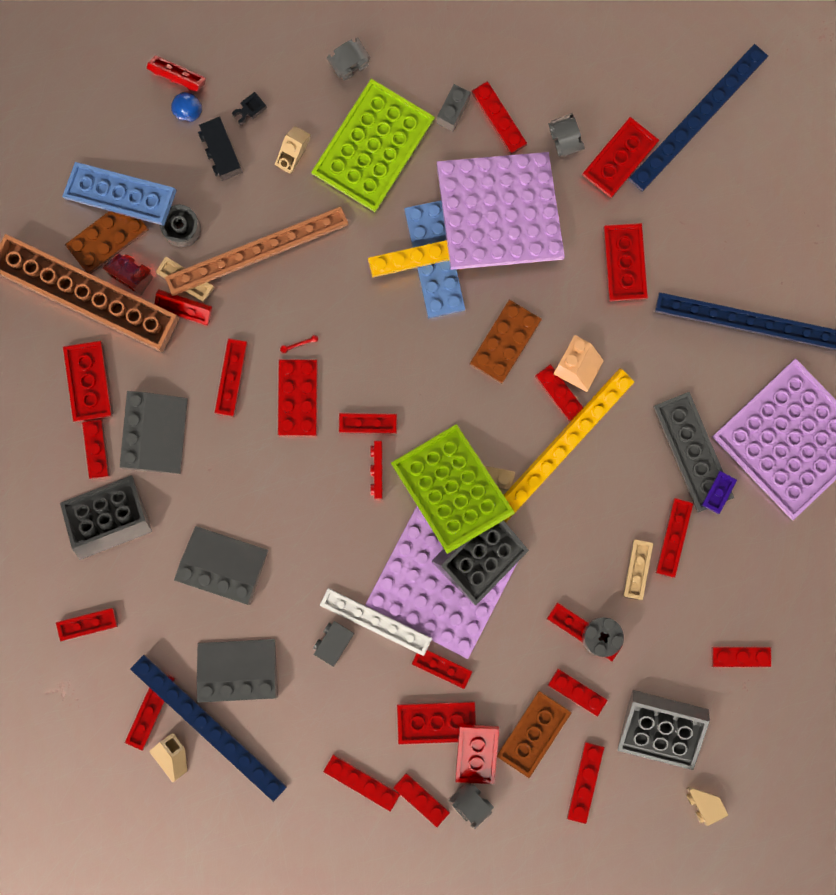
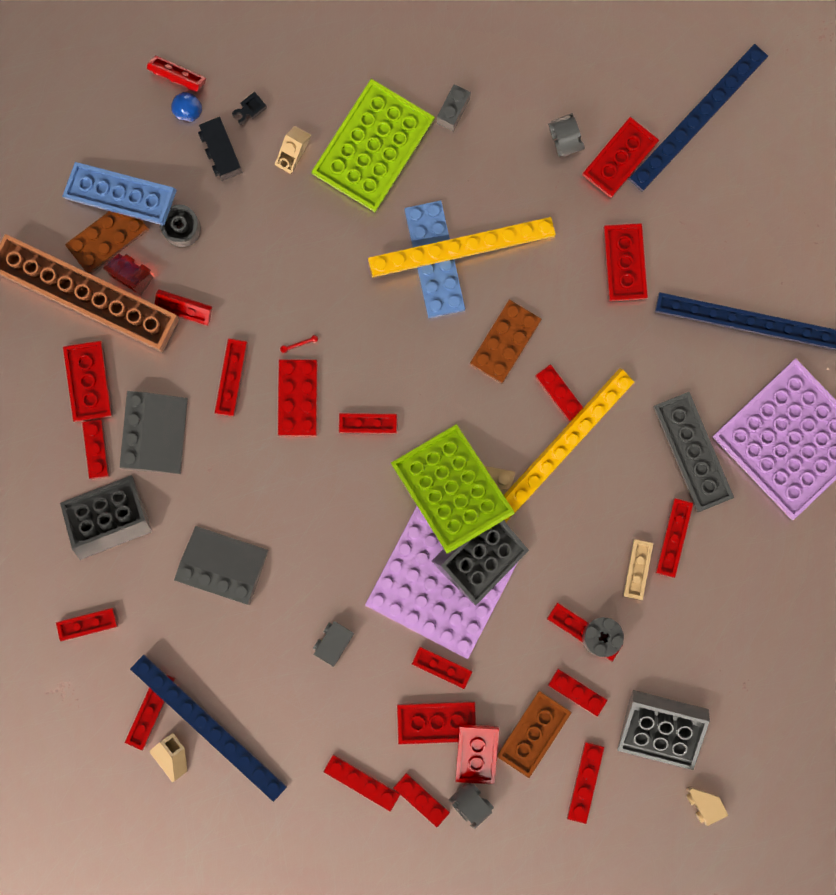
tan plate [156,257,214,303] -> none
nougat plate [165,206,348,296] -> none
dark grey slope [197,639,278,703] -> none
white tile [320,588,432,656] -> none
dark grey brick [327,38,371,81] -> none
red plate [370,441,382,500] -> none
lavender plate [436,152,565,270] -> none
red plate [472,81,527,155] -> none
light nougat slope [554,335,604,392] -> none
dark purple plate [701,471,737,514] -> none
red plate [712,647,771,667] -> none

